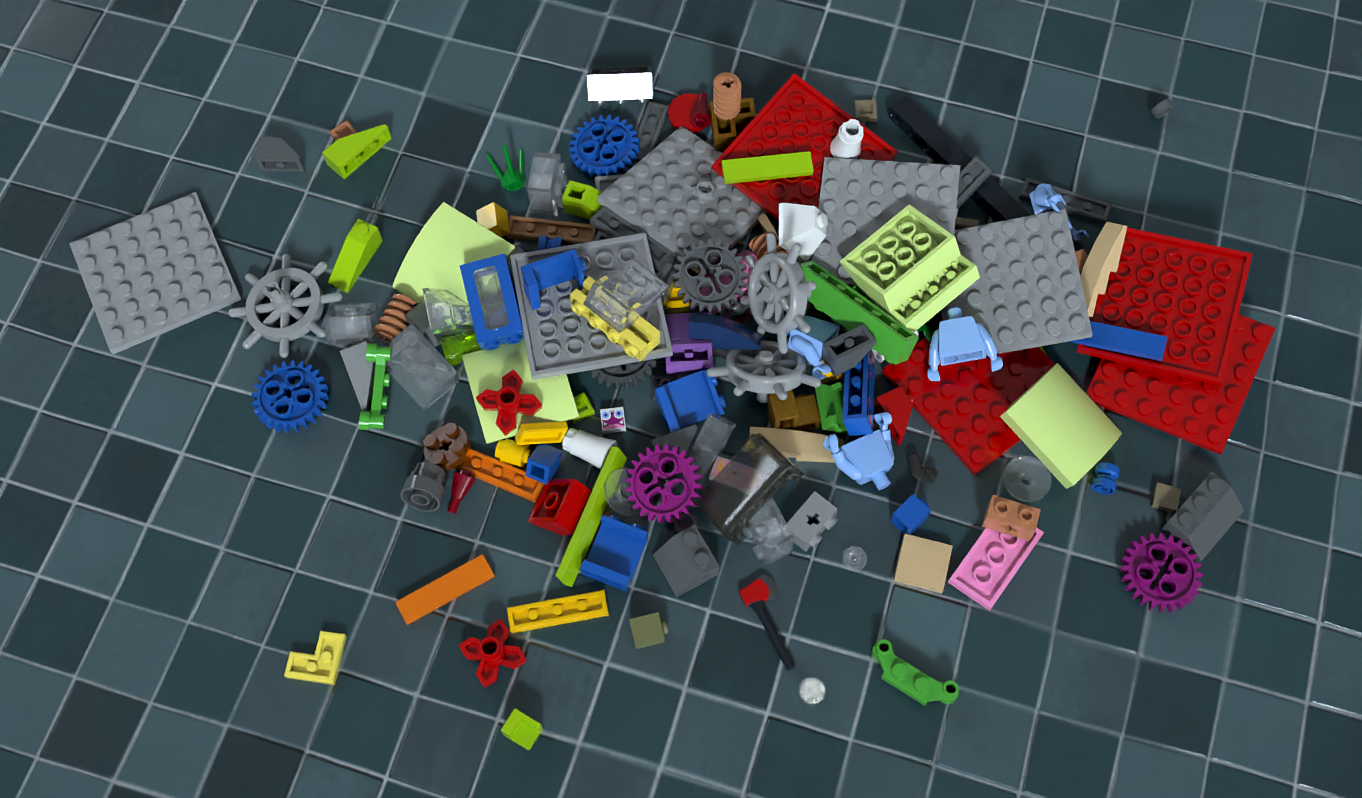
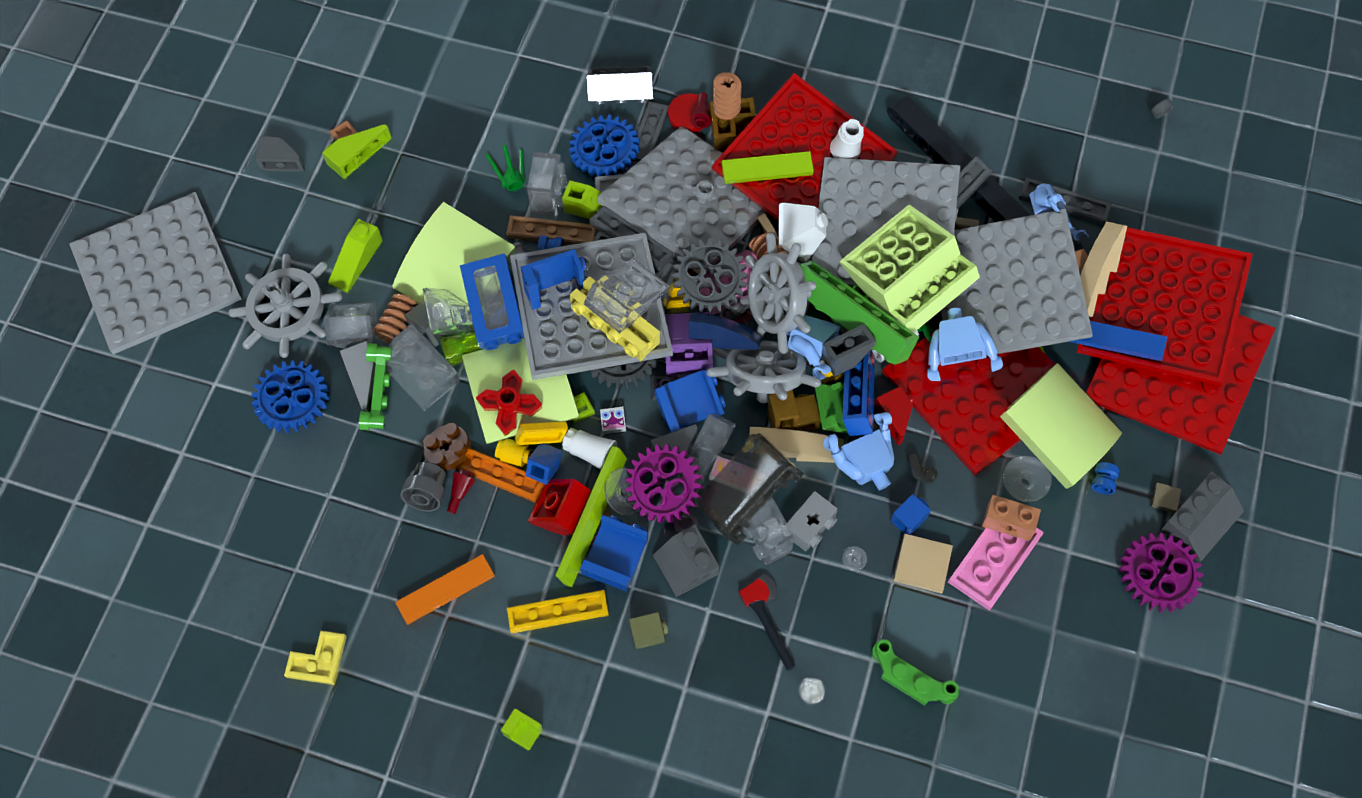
red plant [459,619,527,688] -> none
yellow brick [476,202,510,238] -> none
dark tan tile [854,100,878,122] -> none

